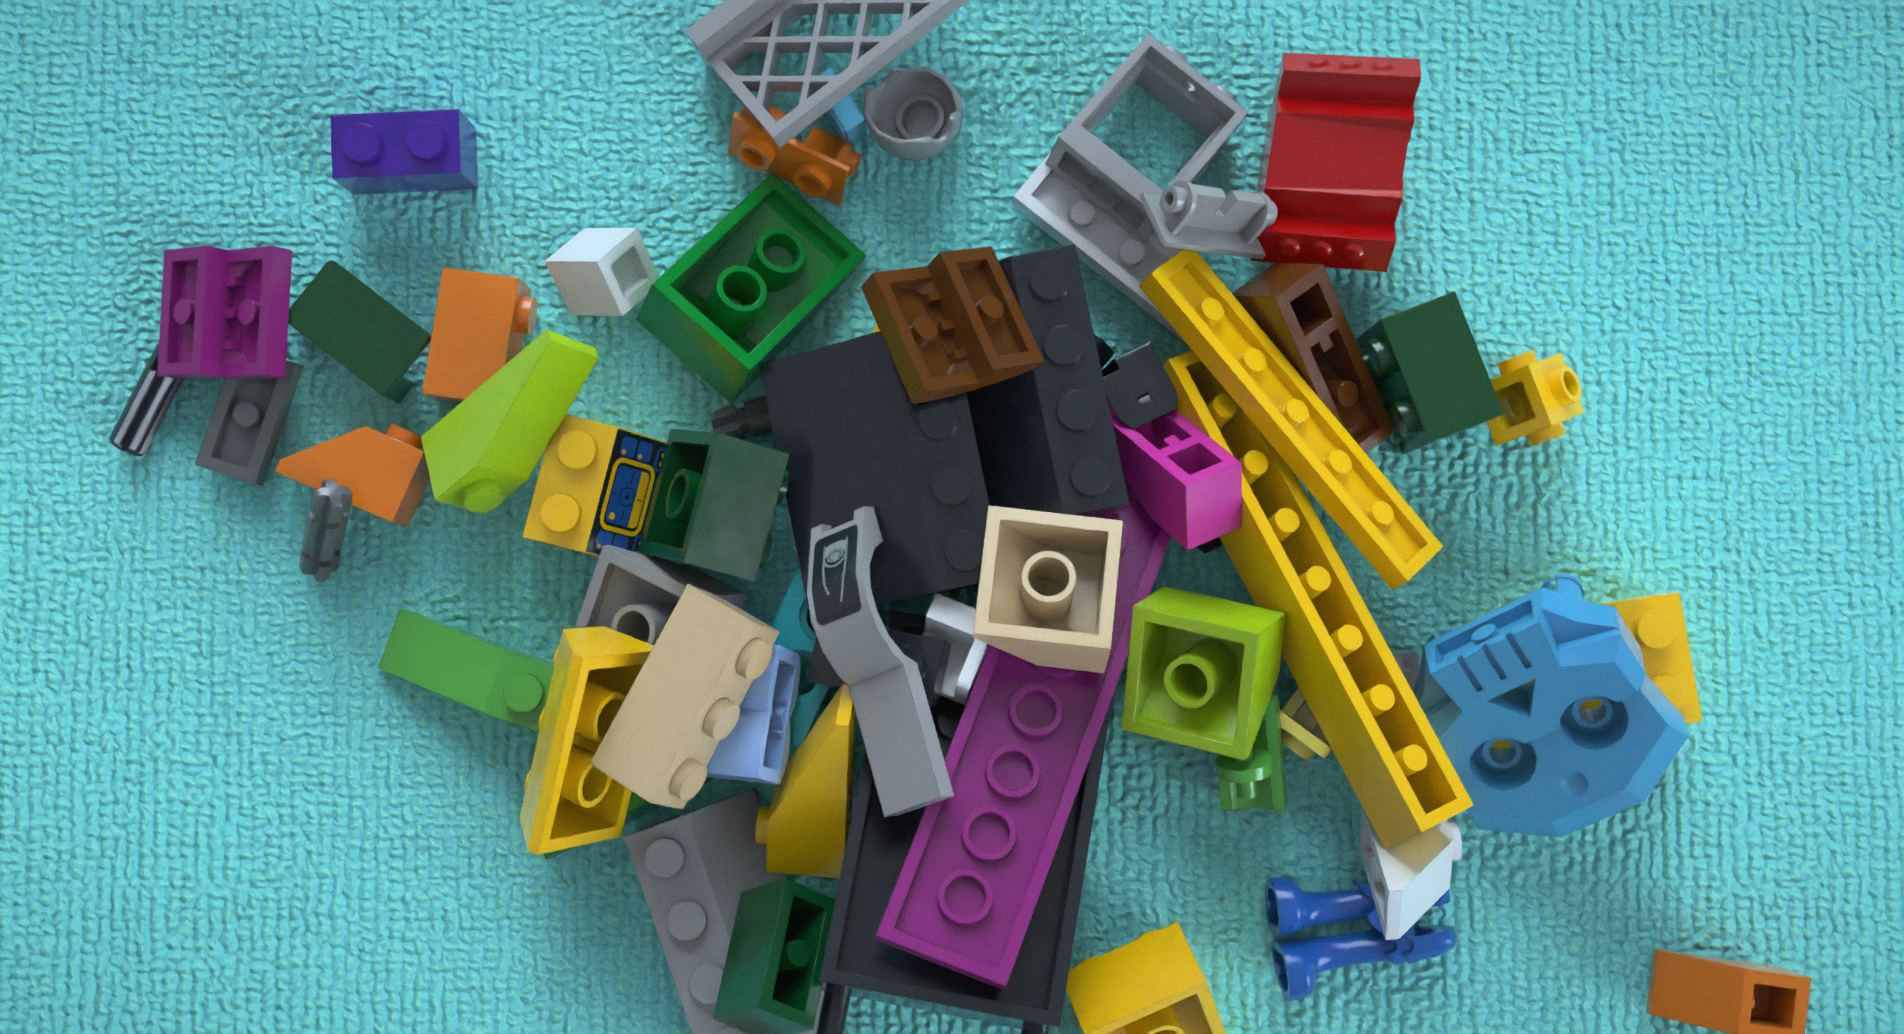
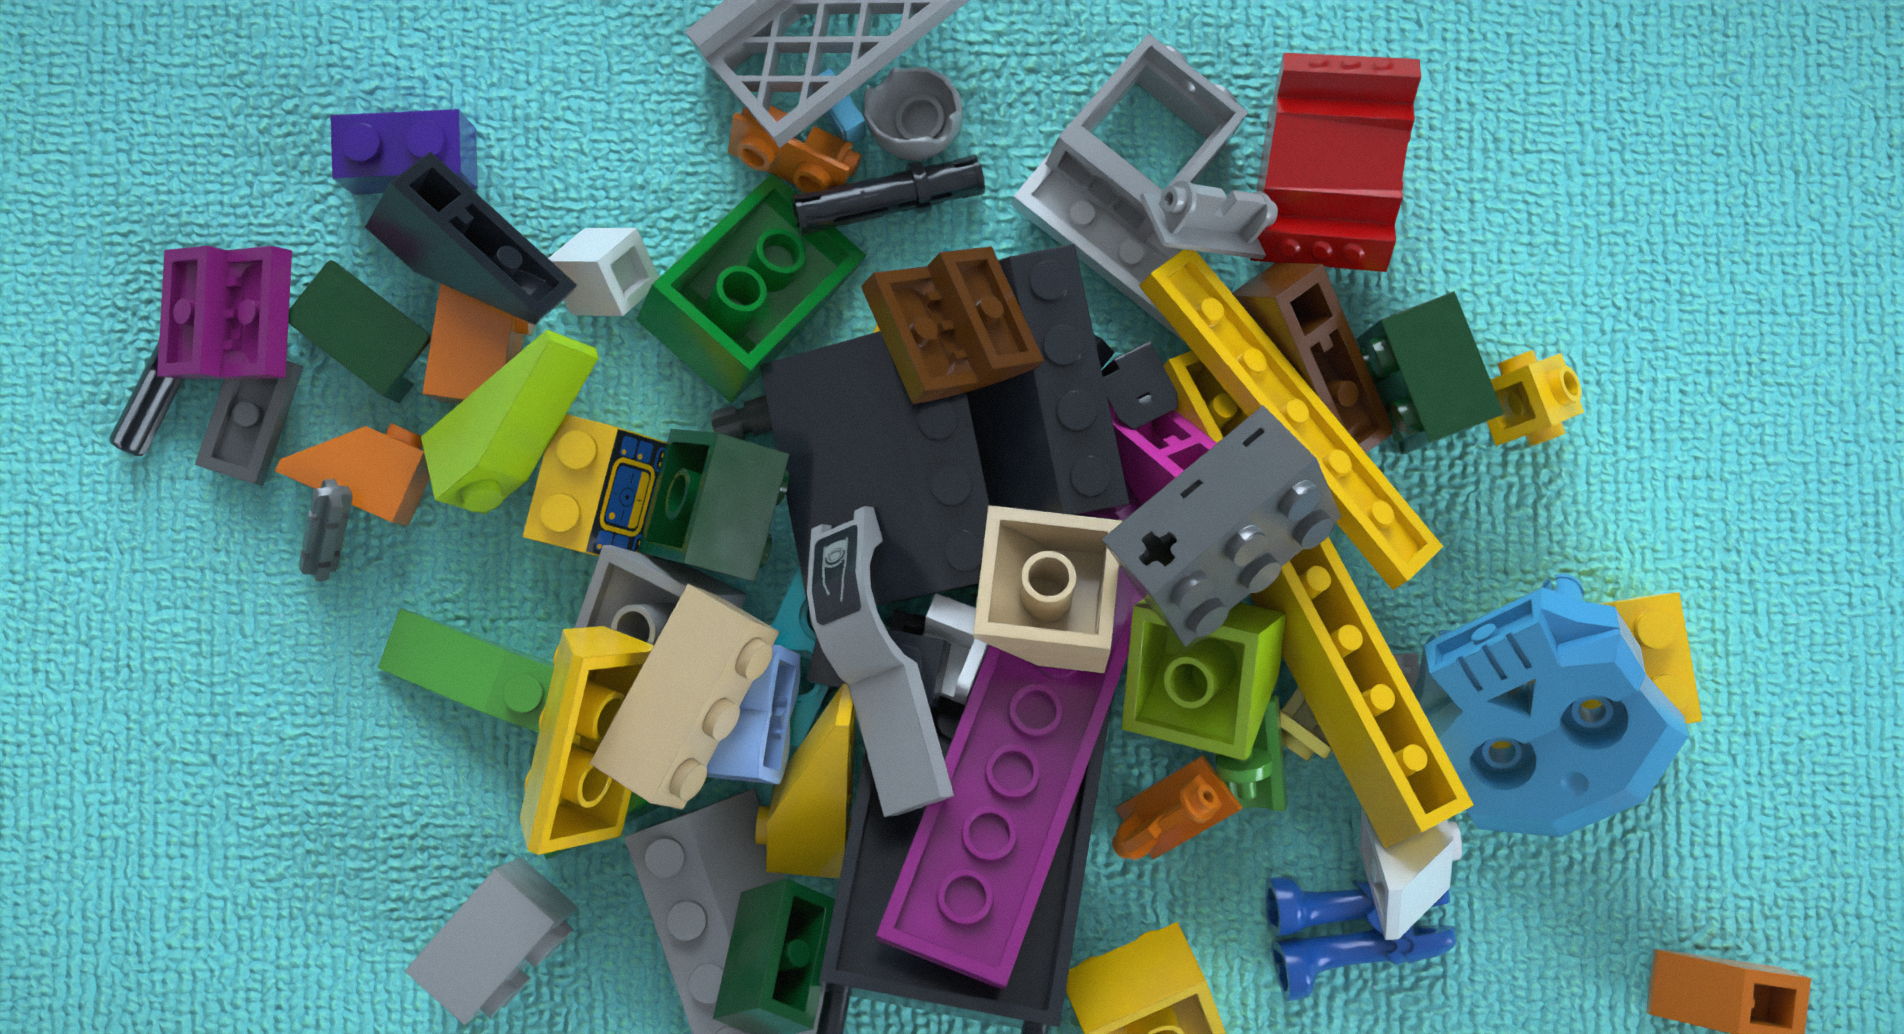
none -> black slope [365,152,577,325]
none -> light grey brick [405,857,578,1025]
none -> black pin [791,154,985,236]
none -> dark grey piece [1102,405,1341,647]
none -> orange hinge [1112,755,1243,860]

